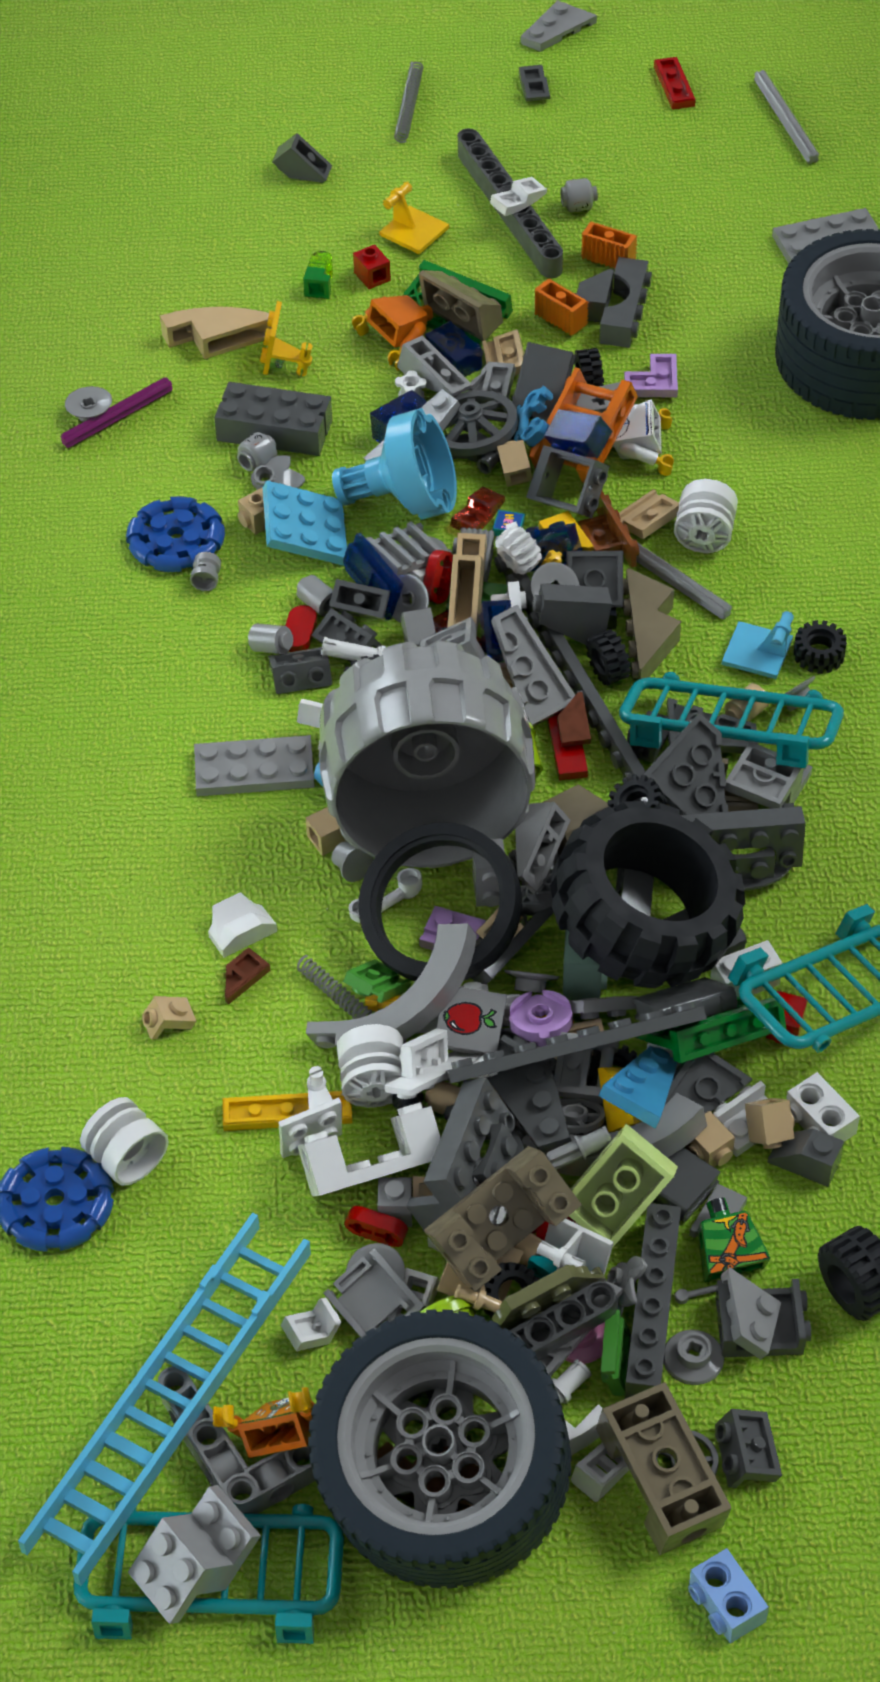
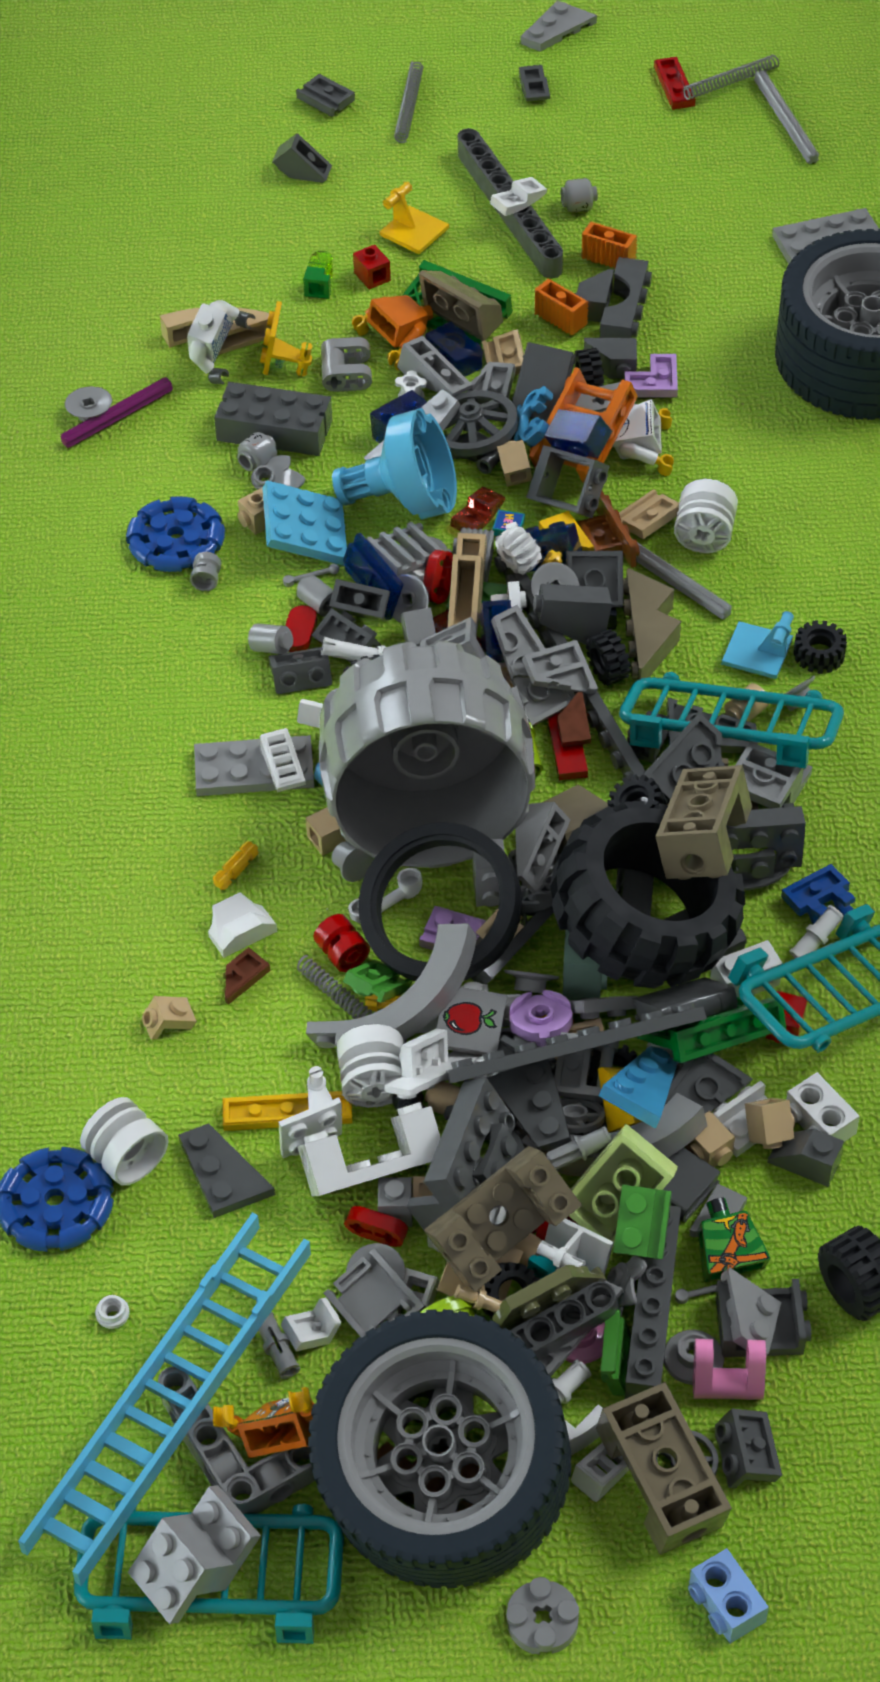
none -> white plate [95,1295,130,1329]
none -> dark grey wing [178,1123,275,1218]
none -> white torso [187,300,255,384]
none -> yellow axle [213,841,259,890]
none -> light grey pin [258,1311,300,1379]
none -> white slope [260,728,306,792]
none -> light grey hinge [283,564,339,587]
none -> dark grey plate [296,74,355,117]
none -> red wheel [313,914,370,972]
none -> light grey connector [321,337,372,392]
none -> light grey plate [506,1577,579,1654]
none -> light grey wing [522,640,598,694]
none -> dark grey slope [584,338,637,379]
none -> bright green plate [613,1184,672,1260]
none -> dark tan plate [655,765,752,880]
none -> light grey piece [683,55,779,100]
none -> bright pink connector [693,1339,766,1400]
none -> blue plate [781,864,855,924]
none -> white pin [789,905,844,958]

